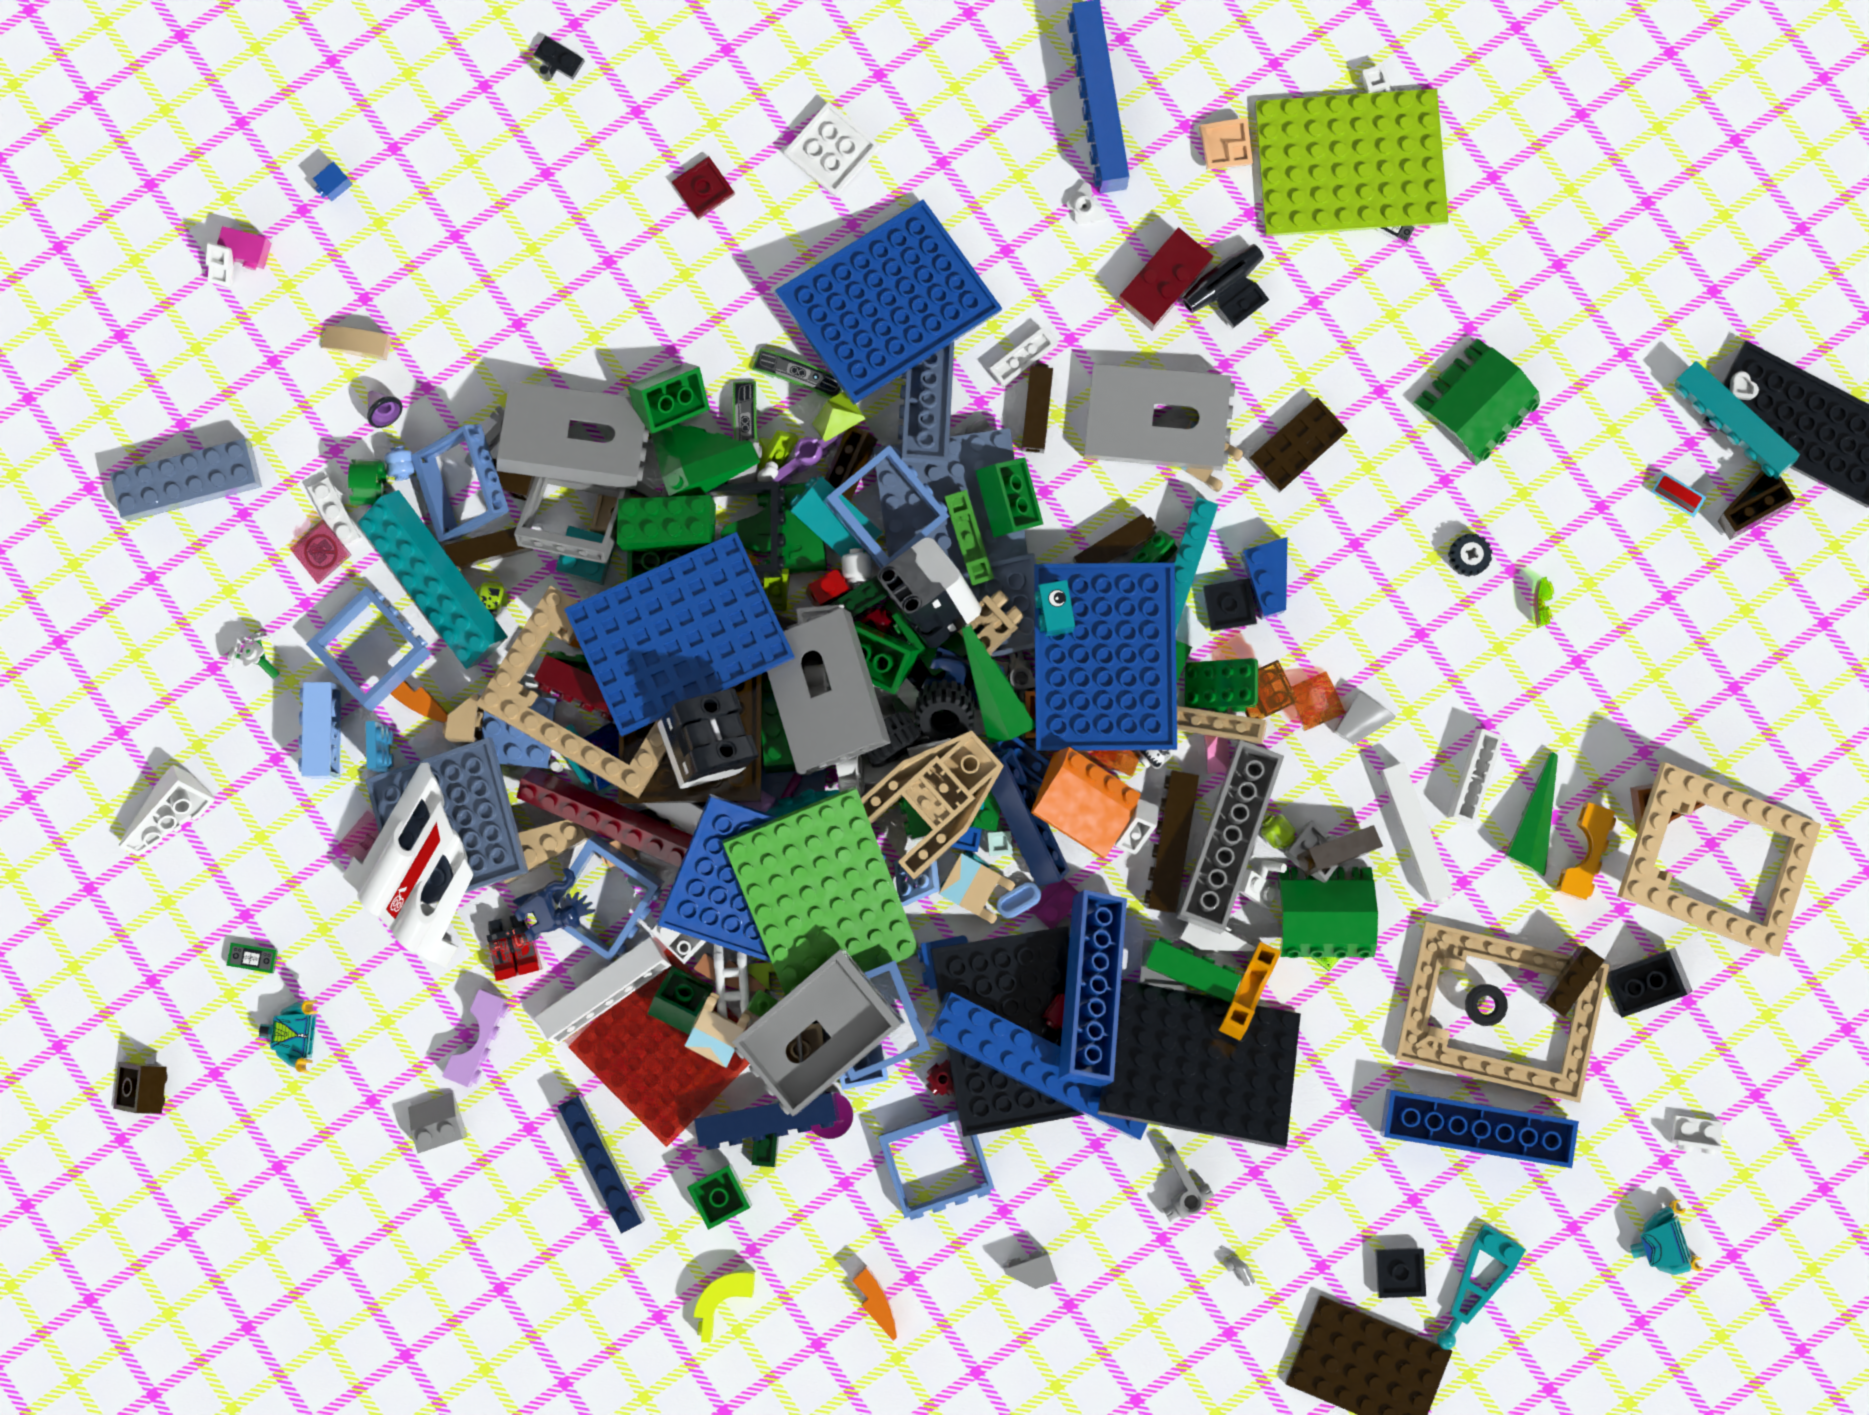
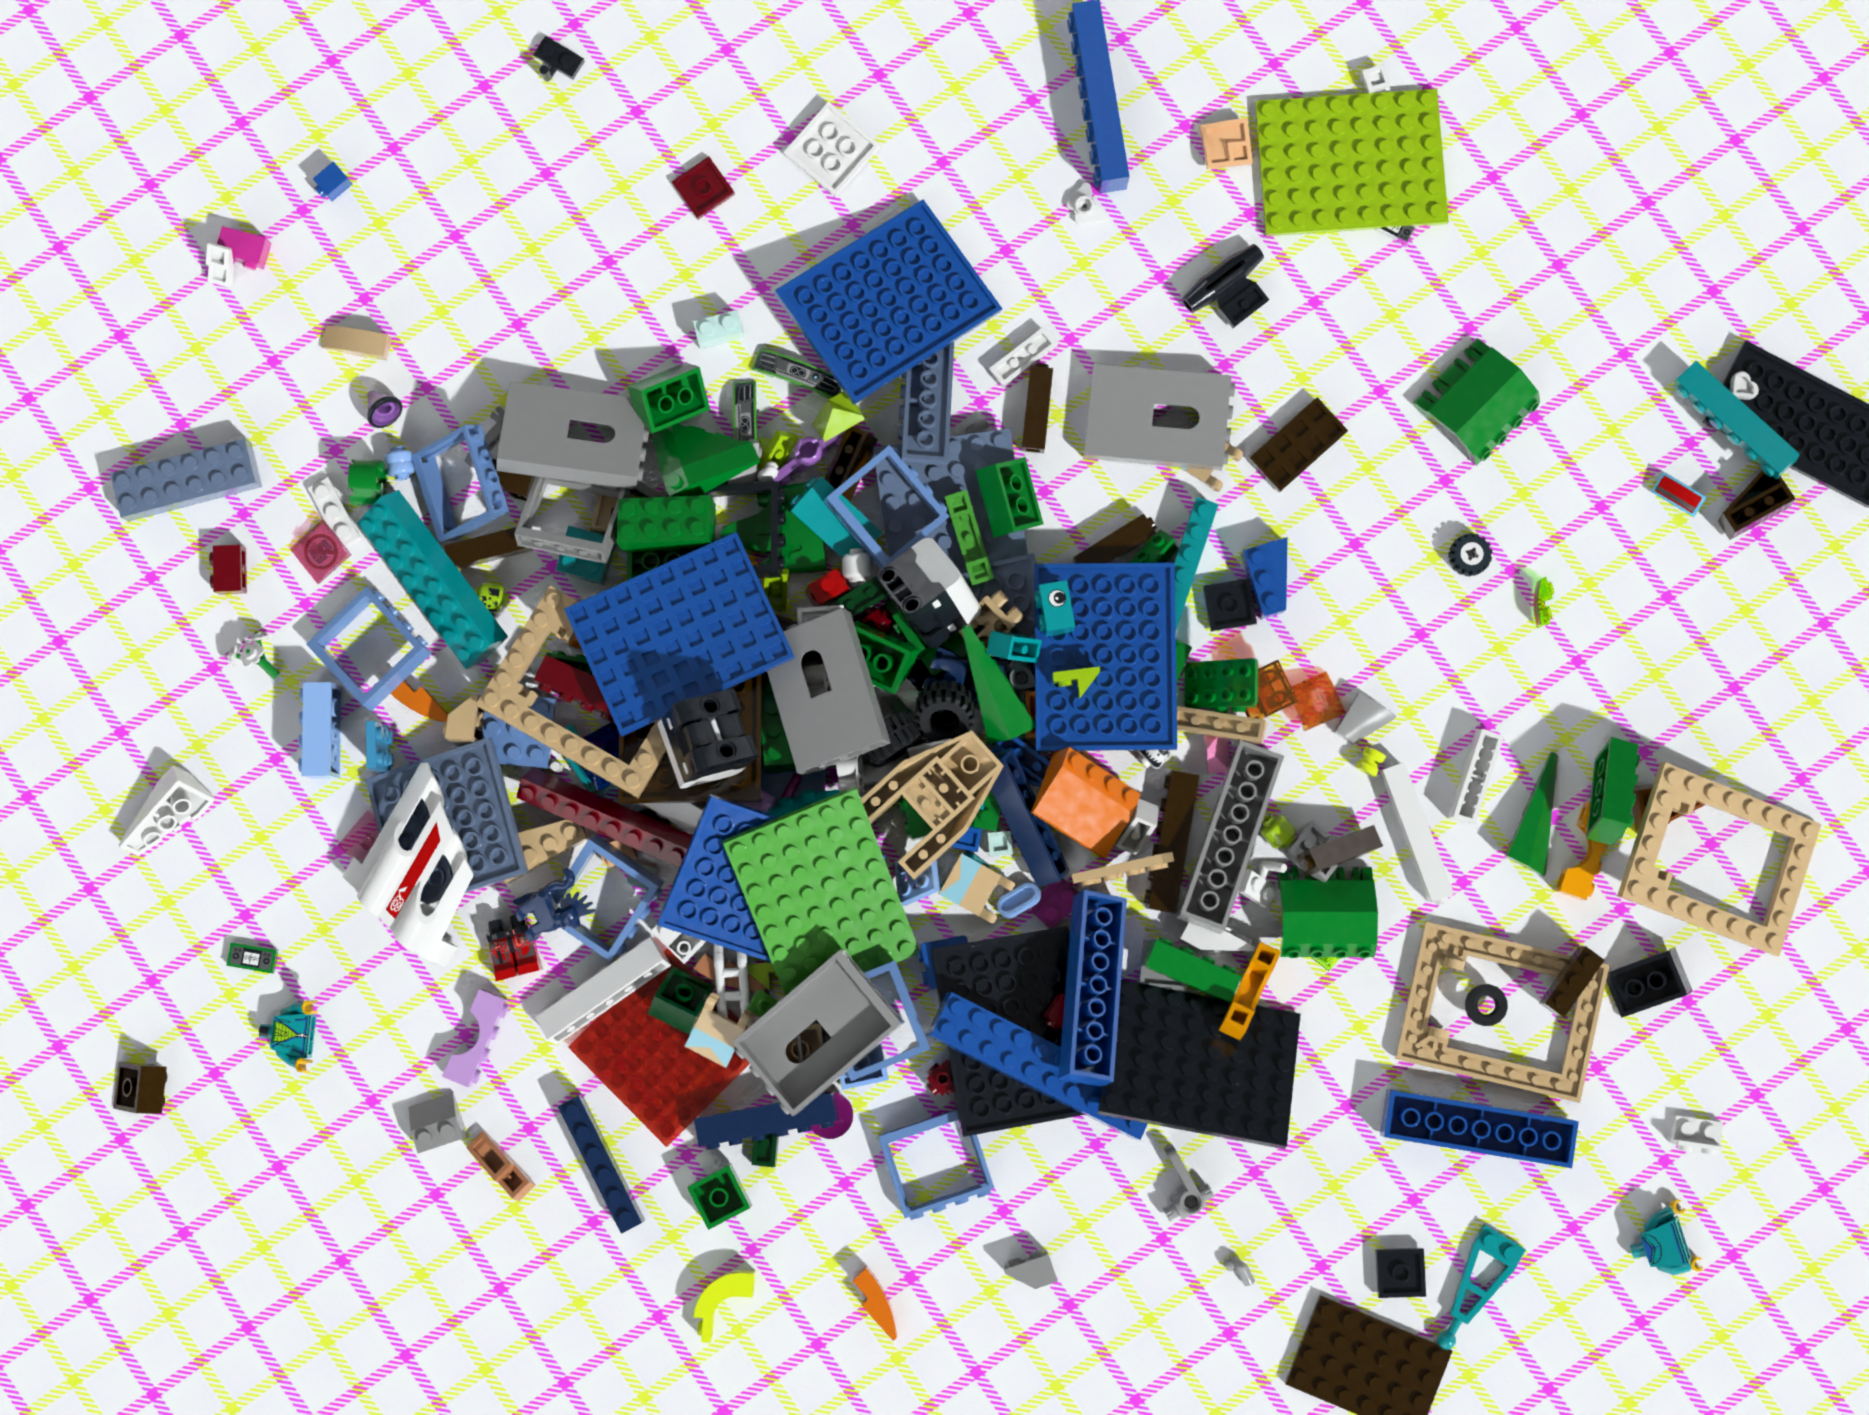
clear orange slope [1090,750,1140,777] -> none
dark red brick [1118,227,1214,331] -> none
none -> dark red brick [209,545,247,595]
none -> nougat slope [466,1131,536,1201]
none -> light aqua brick [693,310,745,349]
none -> teal brick [986,631,1042,663]
none -> lime slope [1052,666,1100,699]
none -> tan plate [1072,852,1174,886]
none -> neon yellow wheel [1355,746,1386,777]
none -> green brick [1586,737,1640,846]

